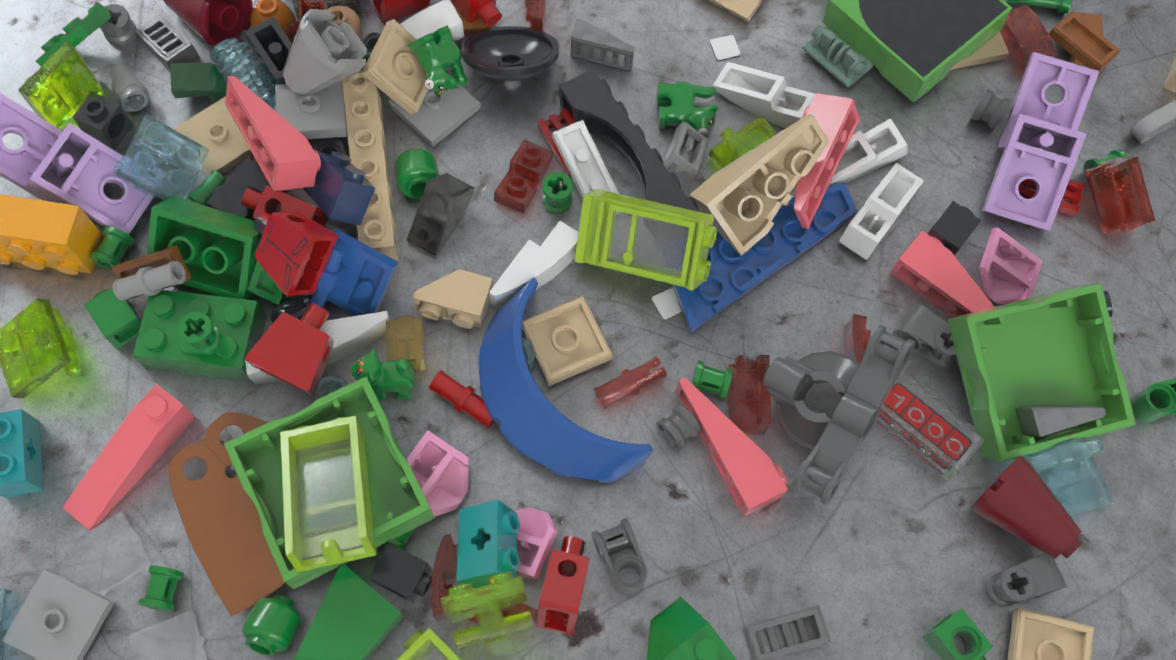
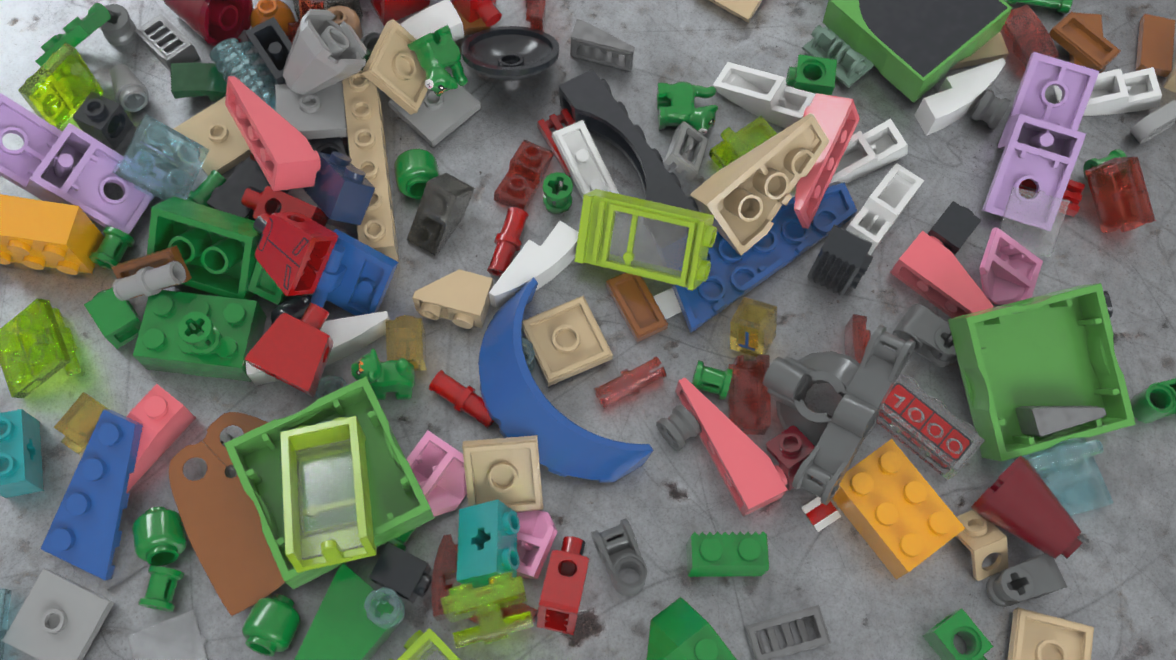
white sticker [710,35,740,60] -> none
none -> blue wing [40,409,143,581]
none -> clear yellow brick [54,392,110,454]
none -> green head [132,507,187,566]
none -> clear light blue bush [364,587,405,629]
none -> tan plate [462,435,543,512]
none -> red pin [487,207,529,277]
none -> dark orange tile [605,272,668,343]
none -> green brick [686,531,769,577]
none -> clear yellow brick [730,297,777,359]
none -> dark red bracket [766,425,815,491]
none -> green brick [786,54,837,95]
none -> sticker [801,497,841,532]
none -> black brick [807,224,873,296]
none -> light orange brick [832,438,966,580]
none -> white slope [915,58,1006,136]
none -> tan bracket [956,510,1009,581]
none -> clear piece [999,187,1070,258]
none -> white slope [1053,67,1162,116]
none -> dark orange tile [1135,14,1176,78]

